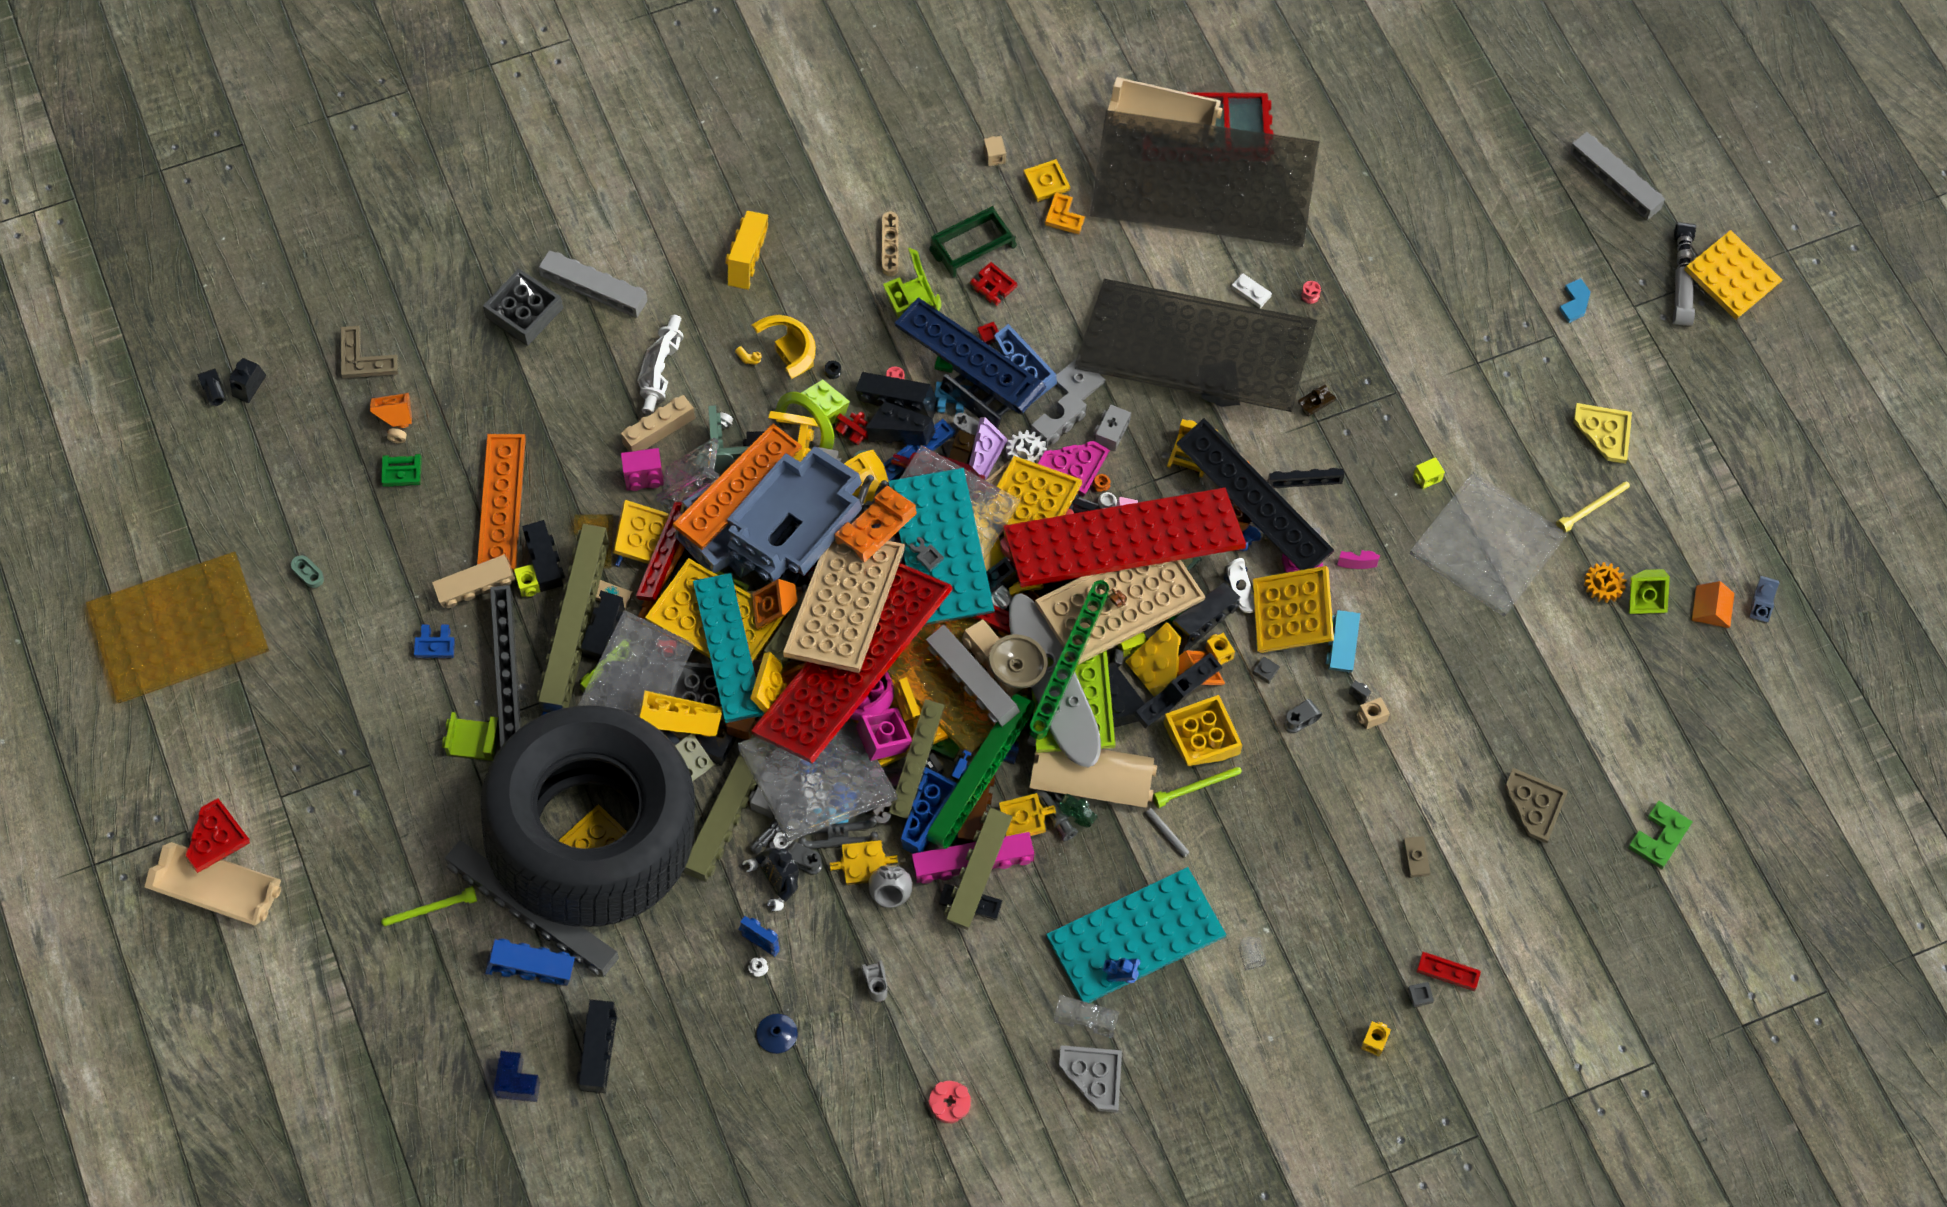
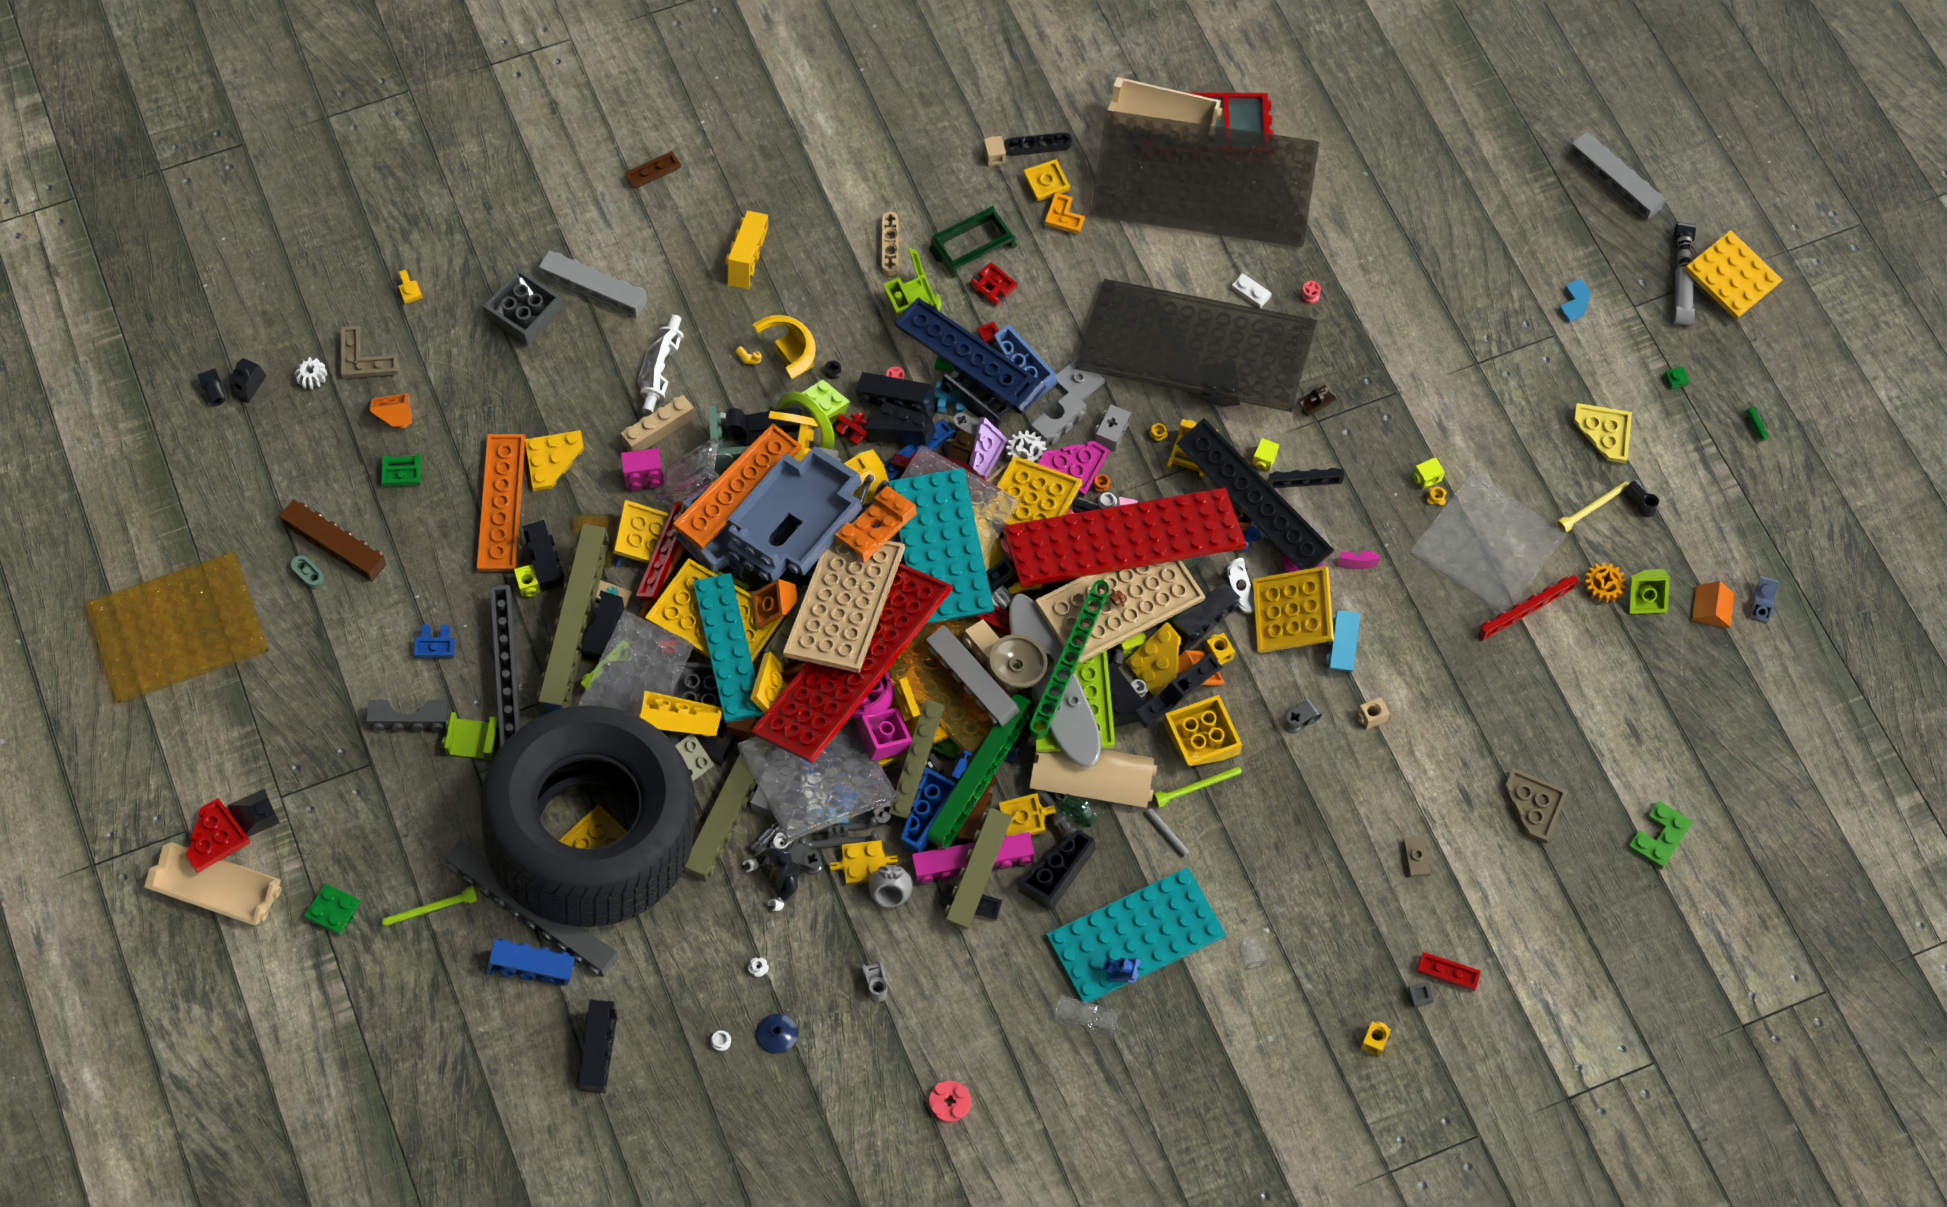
tan tile [387,428,407,443] -> none
tan brick [432,554,516,608] -> none
clear blue brick [493,1051,541,1102] -> none
blue plate [738,916,780,957] -> none
dark grey plate [910,537,944,572] -> none
light grey plate [1059,1045,1122,1113] -> none
dark grey plate [1253,656,1280,684] -> none
dark grey plate [1349,680,1371,704] -> none
none -> black slope [227,789,280,837]
none -> reddish brown brick [279,499,386,582]
none -> white gear [294,357,327,390]
none -> green plate [304,883,361,936]
none -> dark grey arch [367,700,450,731]
none -> yellow plate [399,269,423,304]
none -> yellow plate [525,430,584,492]
none -> reddish brown plate [624,151,681,190]
none -> white plate [711,1031,731,1051]
none -> black beam [726,407,802,440]
none -> black beam [1004,132,1072,156]
none -> black wedge [1017,830,1096,911]
none -> white plate [1130,679,1148,698]
none -> yellow plate [1149,423,1168,441]
none -> neon yellow brick [1252,438,1279,471]
none -> yellow plate [1427,487,1446,506]
none -> red plate [1478,574,1579,641]
none -> black piece [1624,480,1659,518]
none -> green plate [1664,366,1690,389]
none -> green axle [1745,407,1769,441]

